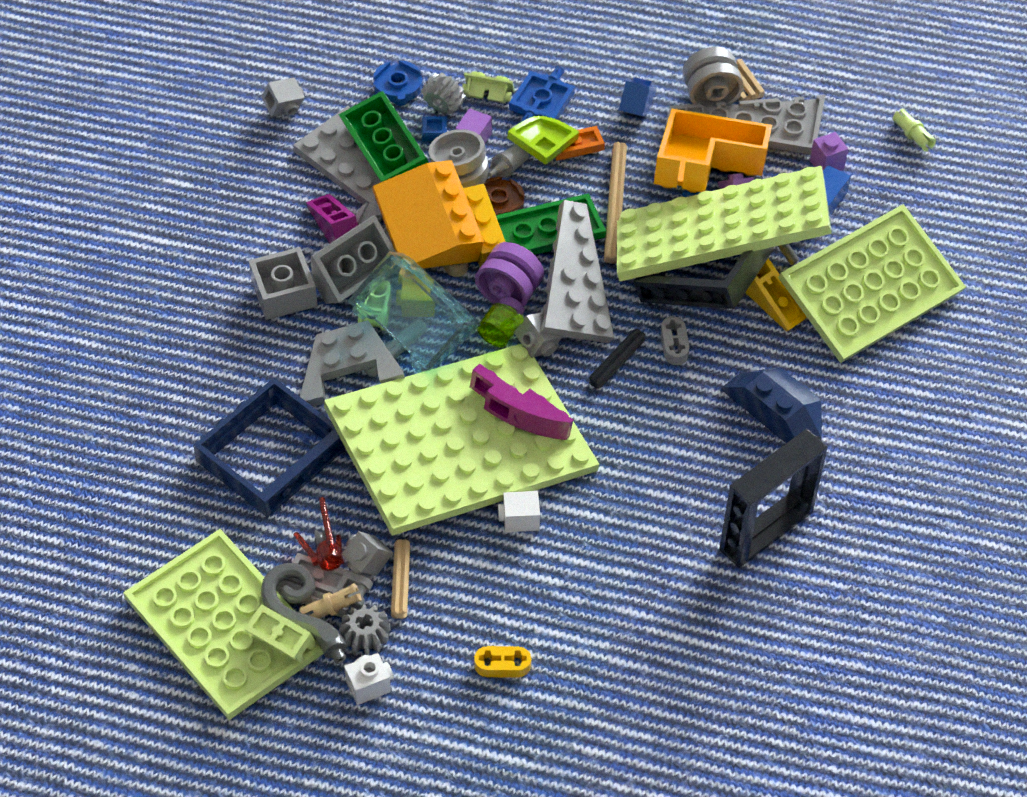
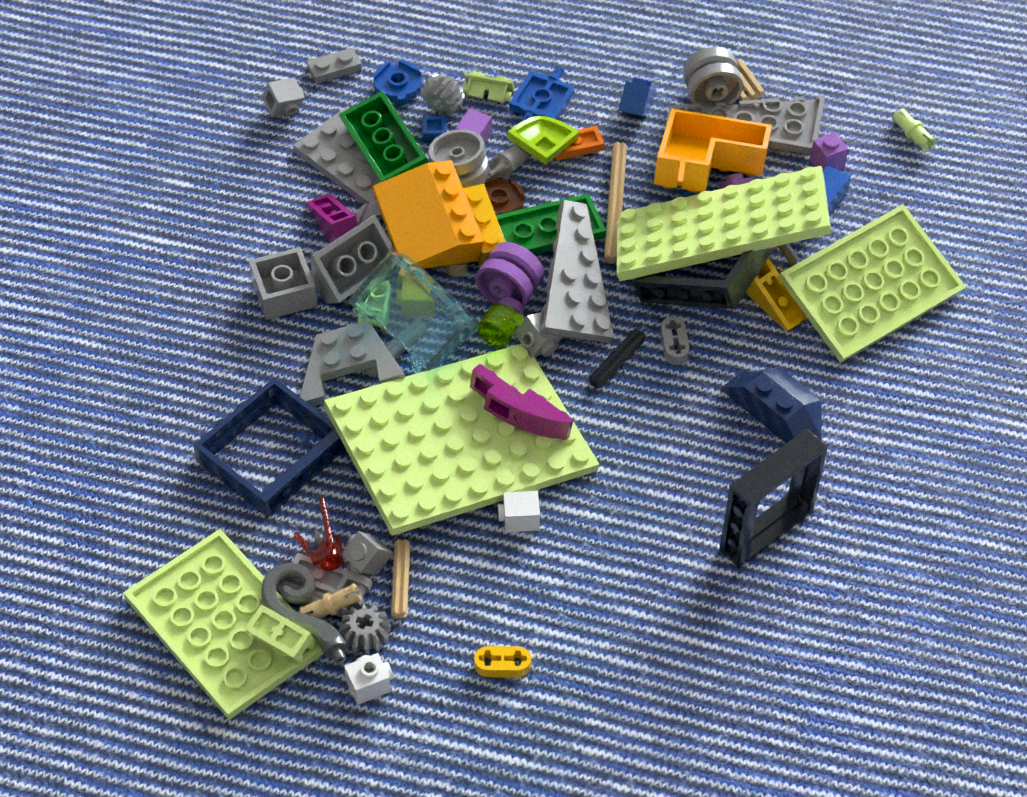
none -> light grey plate [307,47,362,84]

